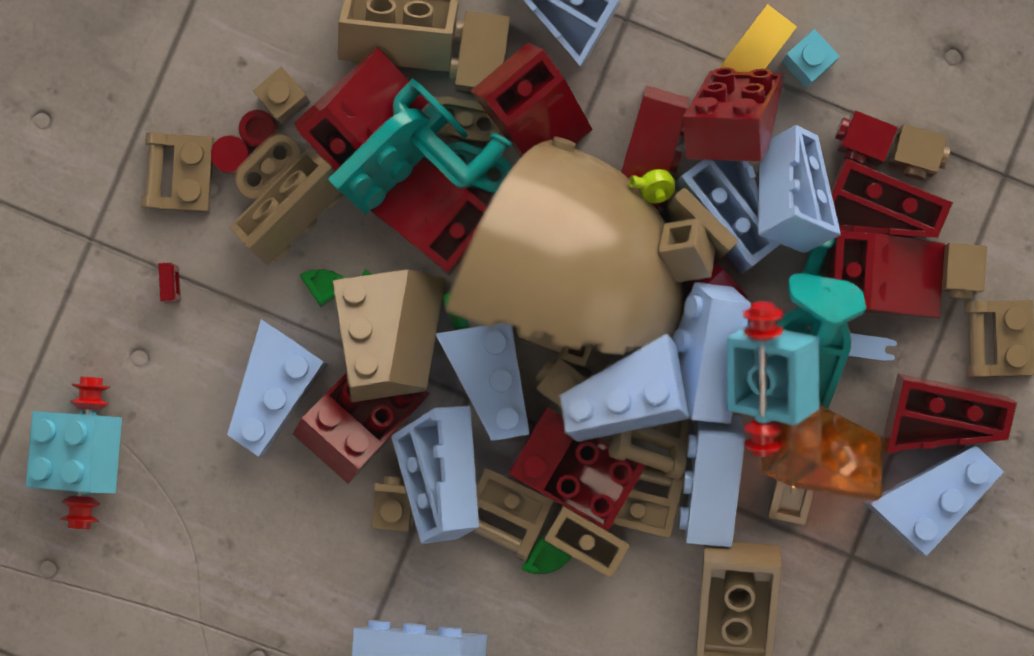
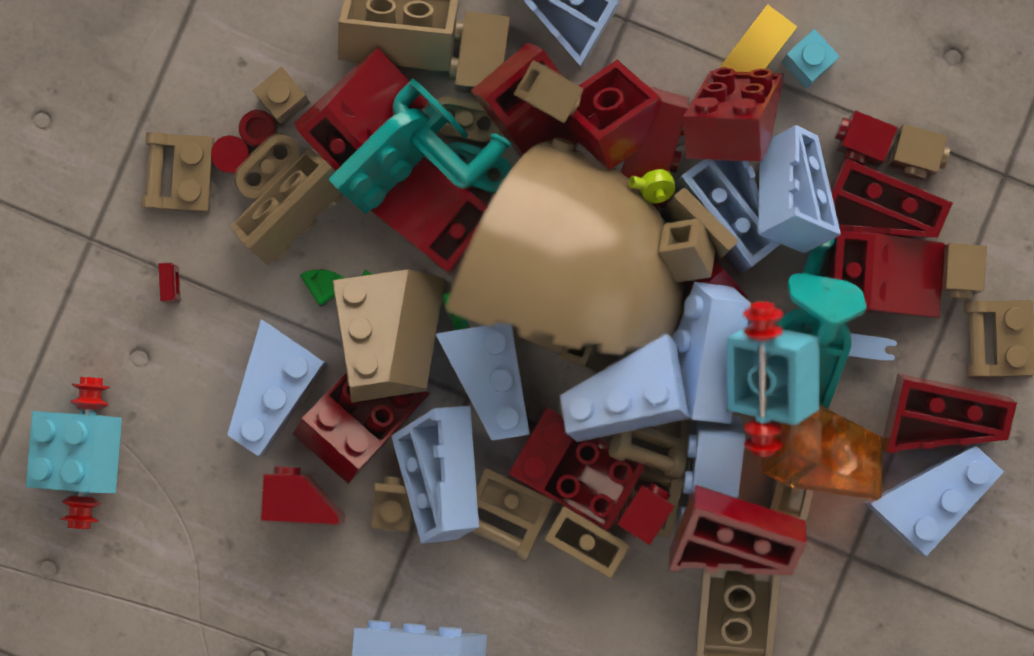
green tile [521,536,572,574] -> none
dark tan brick [535,358,587,409] -> none
none -> dark red slope [261,466,345,525]
none -> dark tan brick [514,61,583,123]
none -> dark red slope [564,59,662,170]
none -> dark red brick [616,483,675,545]
none -> dark red wedge [669,485,807,575]

